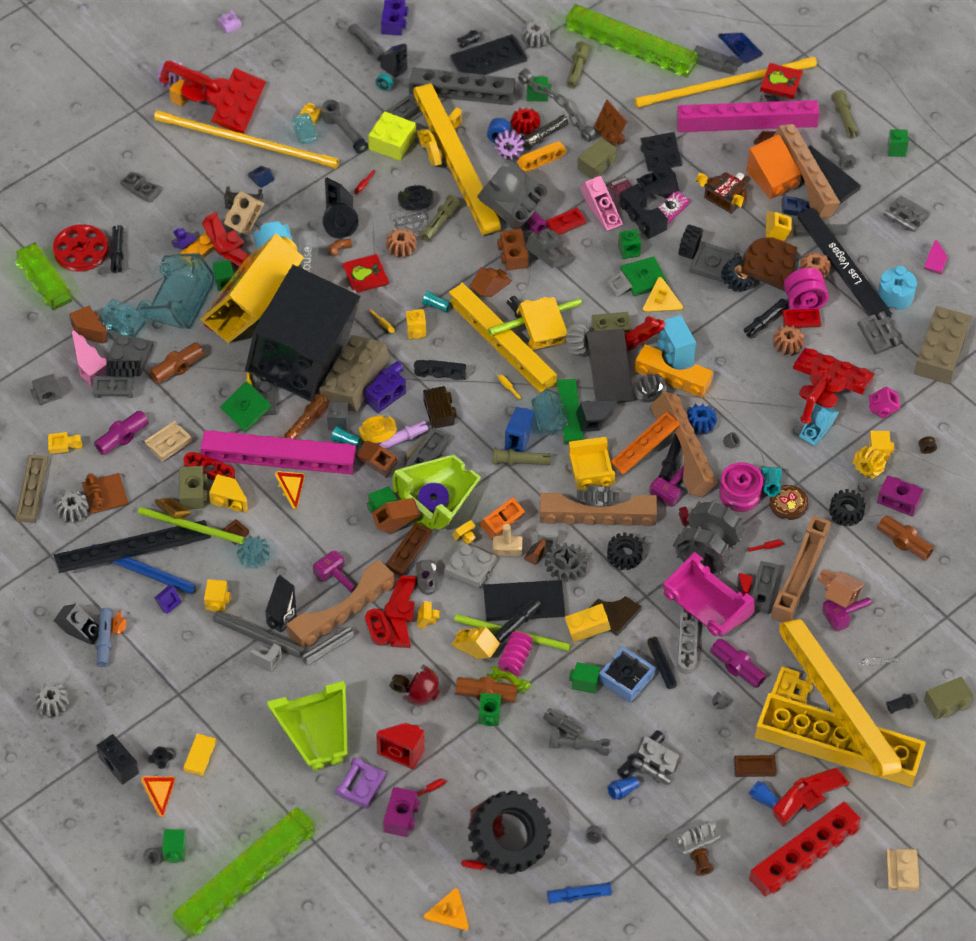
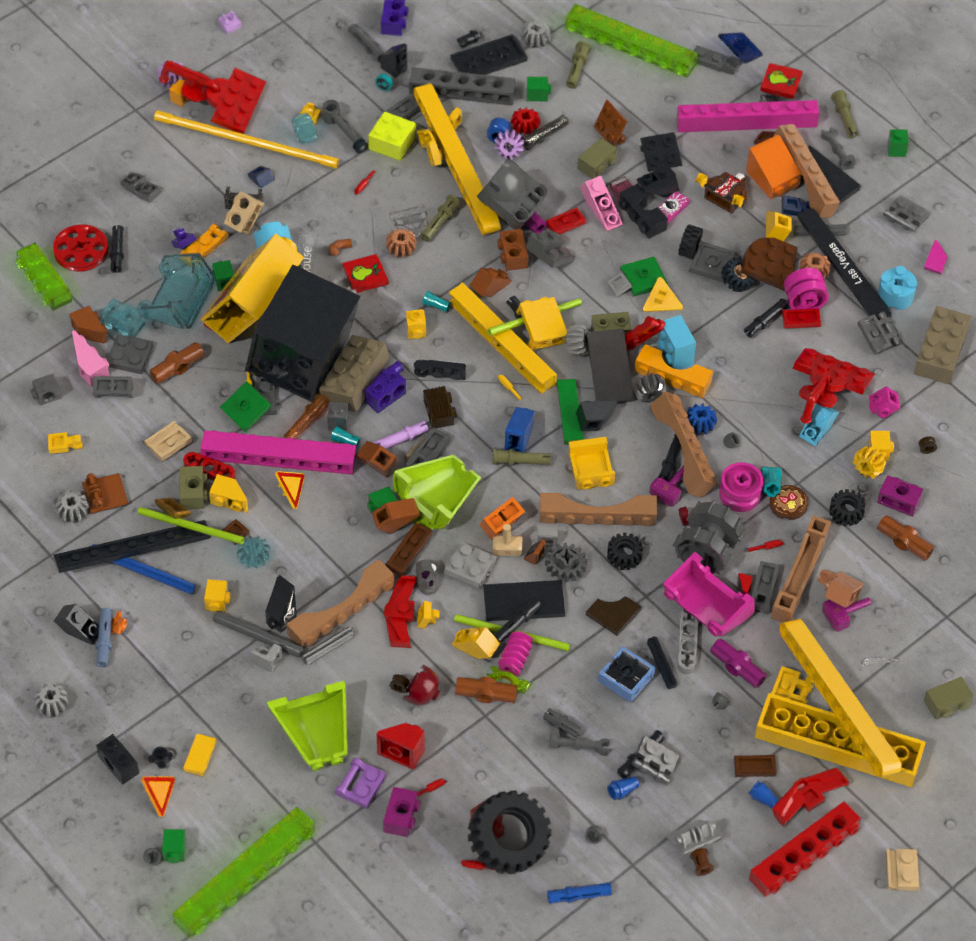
dark tan tile [15,455,48,523] -> none
magenta piece [94,410,149,455] -> none
black tyre [106,360,141,377] -> none
dark purple tile [154,585,182,614] -> none
red plate [202,212,250,268] -> none
magenta piece [313,550,356,593] -> none
black tile [322,203,359,239] -> none
black slope [325,177,353,209] -> none
yellow tile [359,415,397,443] -> none
red plate [365,608,391,646] -> none
yellow piece [369,309,395,333] -> none
black tile [398,185,434,211] -> none
dark purple piece [418,483,449,514] -> none
light orange piece [424,888,469,931] -> none
yellow tile [452,520,475,544] -> none
green brick [478,693,501,726] -> none
light orange beam [517,142,567,172] -> none
dark grey piece [518,68,597,142] -> none
clear light blue brick [531,388,568,436] -> none
yellow brick [565,604,611,643] -> none
green brick [569,662,600,694] -> none
dark grey gear [577,485,619,506] -> none
orange tile [610,412,680,475] -> none
green brick [618,229,641,260] -> none
yellow piece [634,57,817,108] -> none
nougat gear [773,325,804,356] -> none
black pin [886,693,914,714] -> none

